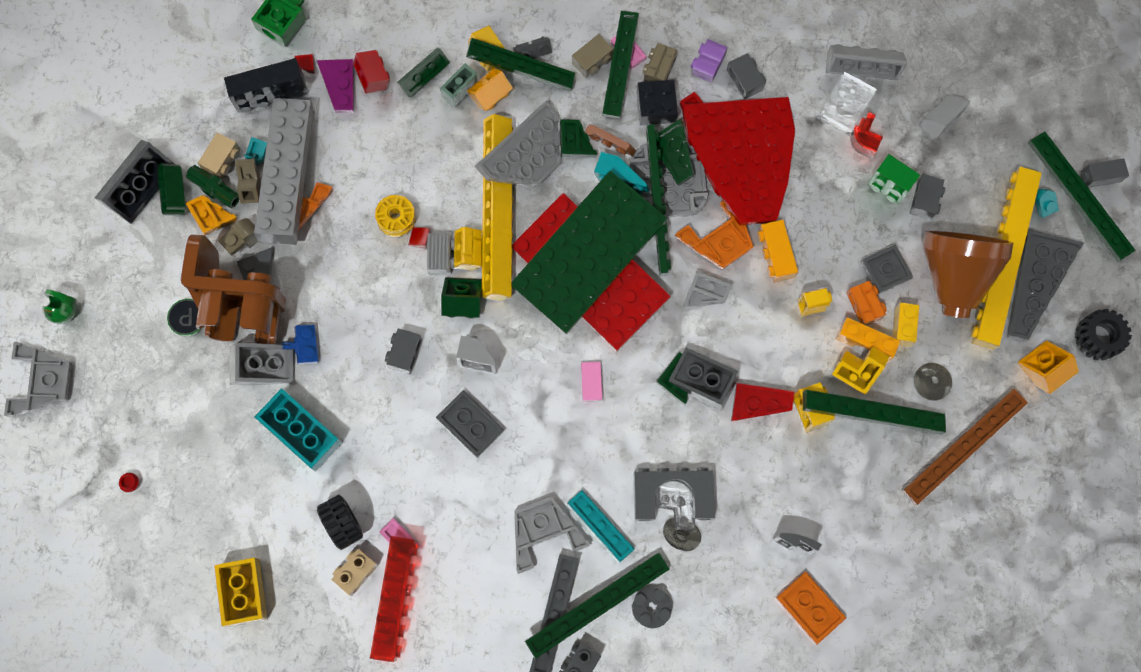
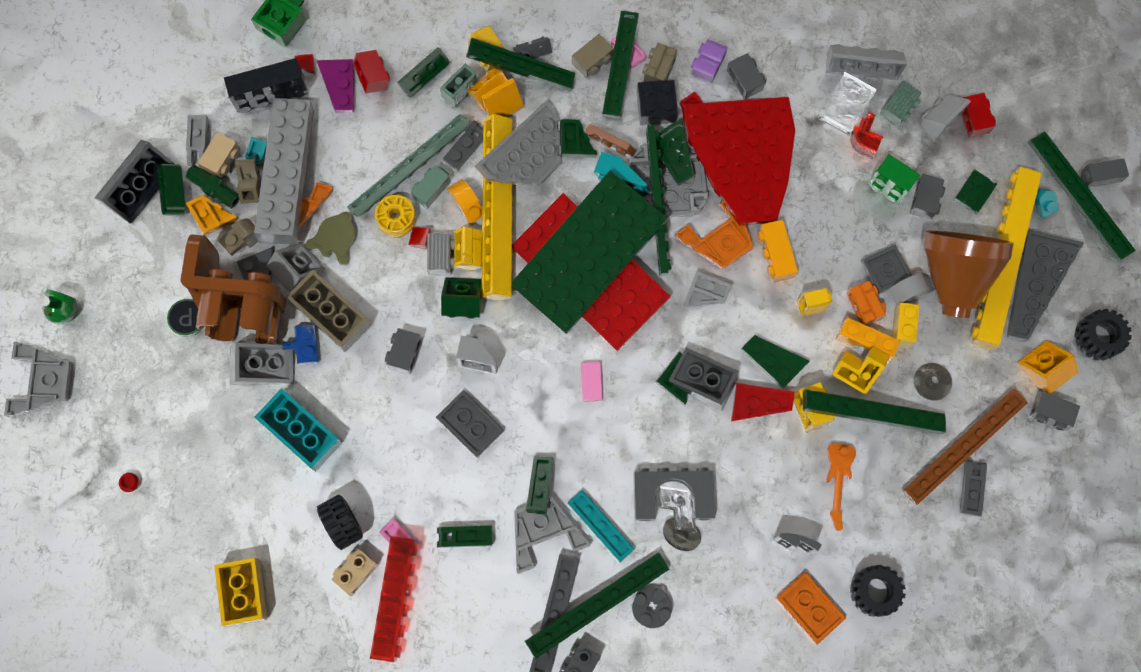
none -> light grey hinge [186,115,208,166]
none -> light grey slope [266,242,325,293]
none -> dark tan brick [286,270,371,352]
none -> olive tile [305,212,356,266]
none -> sand green plate [347,114,471,217]
none -> sand green brick [411,165,451,209]
none -> dark green plate [437,525,492,548]
none -> dark grey plate [443,120,483,171]
none -> light orange brick [446,179,483,224]
none -> light orange tile [481,78,524,117]
none -> dark green plate [526,456,554,514]
none -> dark green wing [741,335,810,389]
none -> orange piece [826,443,856,531]
none -> black tyre [850,565,906,617]
none -> sand green brick [880,81,922,126]
none -> light grey brick [889,273,934,305]
none -> dark green plate [954,169,997,215]
none -> dark grey plate [960,460,987,517]
none -> red brick [961,92,996,138]
none -> dark grey hinge [1029,391,1080,431]

